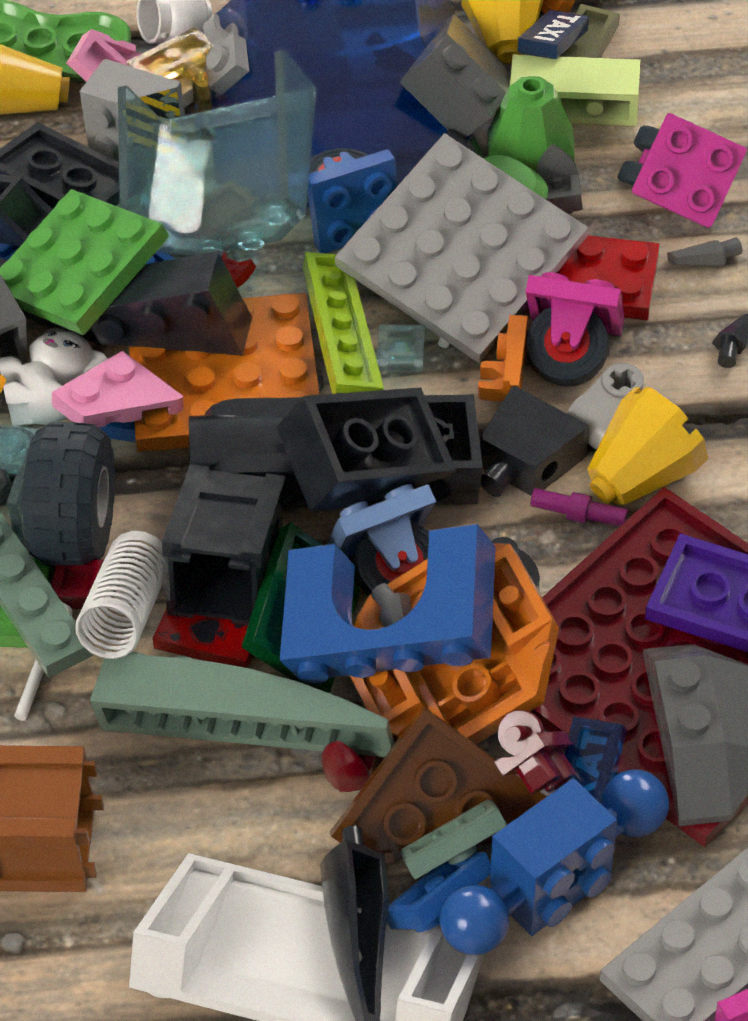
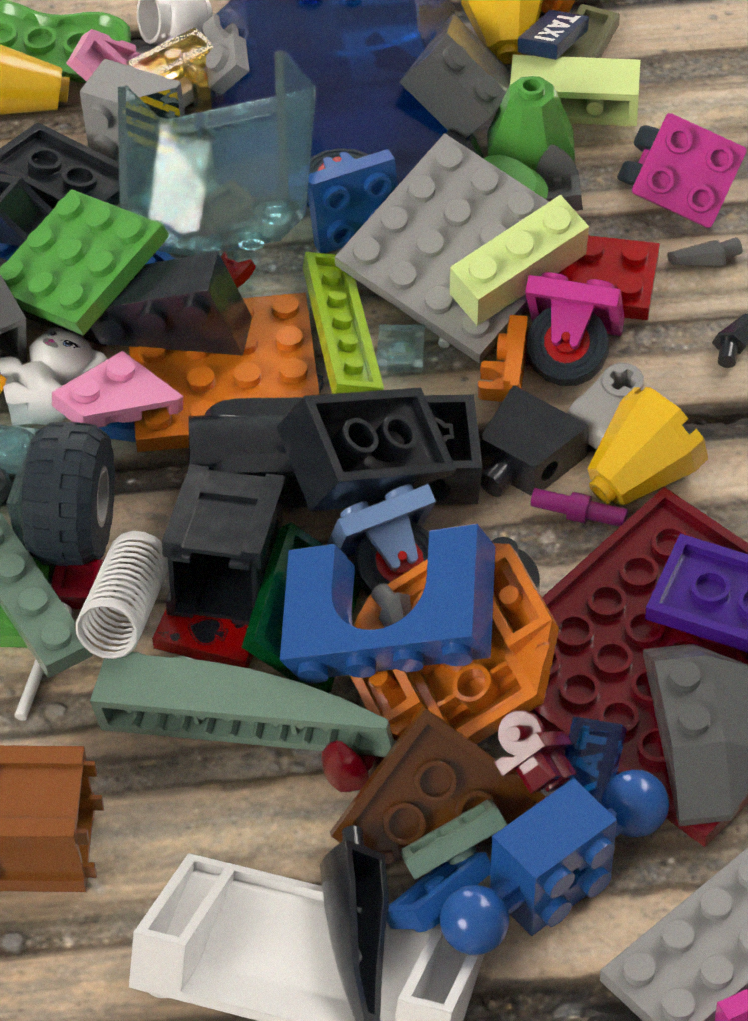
none -> yellowish green brick [450,195,589,326]

